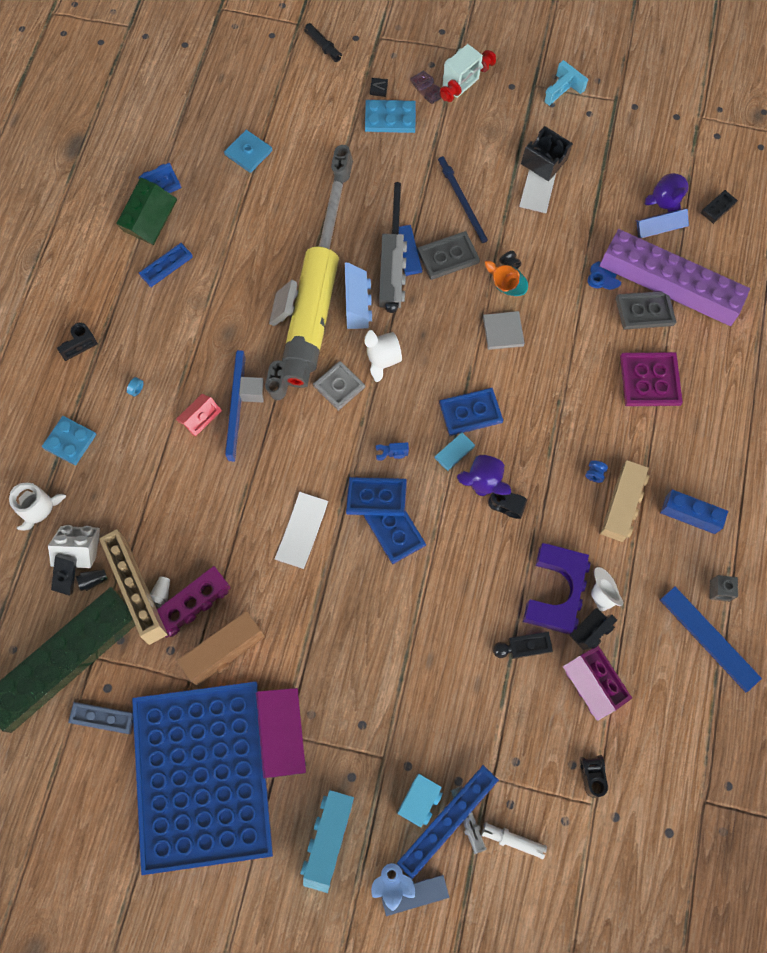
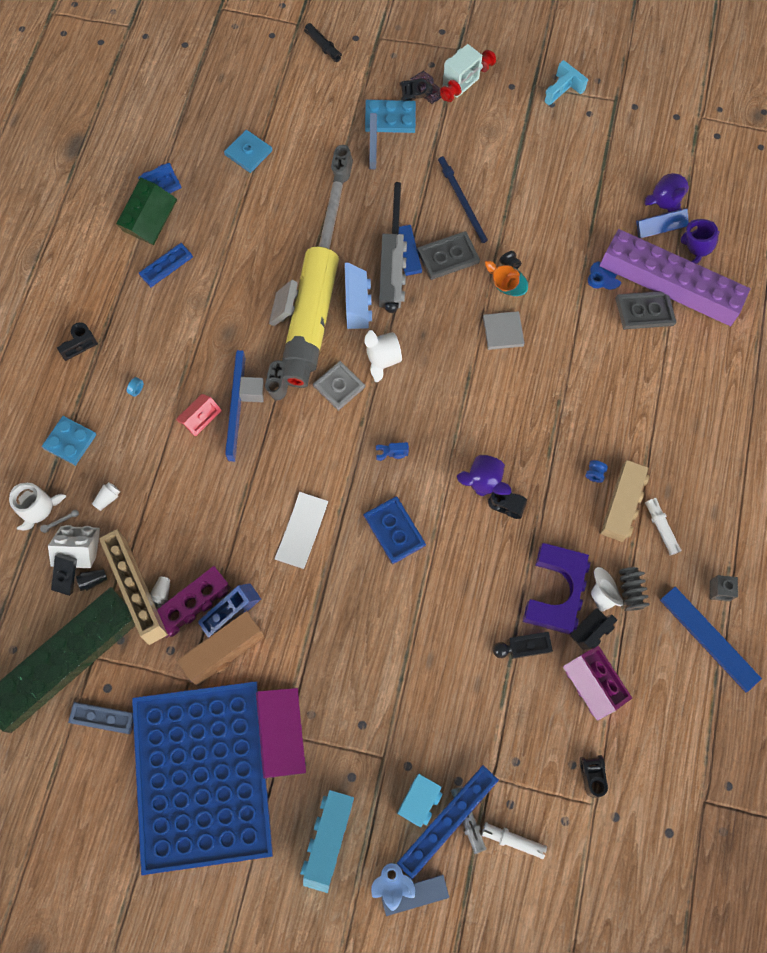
blue tile [346,477,407,516] -> none
black tile [370,78,388,97] -> none
medium azure tile [435,432,475,471] -> none
blue tile [439,387,503,436] -> none
white sticker [519,170,556,213] -> none
black piece [521,126,573,182] -> none
magenta plate [620,352,683,406] -> none
blue brick [660,489,728,534] -> none
black plate [701,190,738,224] -> none
none -> light grey hinge [40,510,79,533]
none -> white cone [92,482,121,511]
none -> blue slope [198,583,261,638]
none -> sand blue tile [369,113,377,170]
none -> black piece [399,78,433,101]
none -> dark grey piece [619,567,650,611]
none -> white pin [645,498,682,556]
none -> dark purple piece [681,219,720,264]

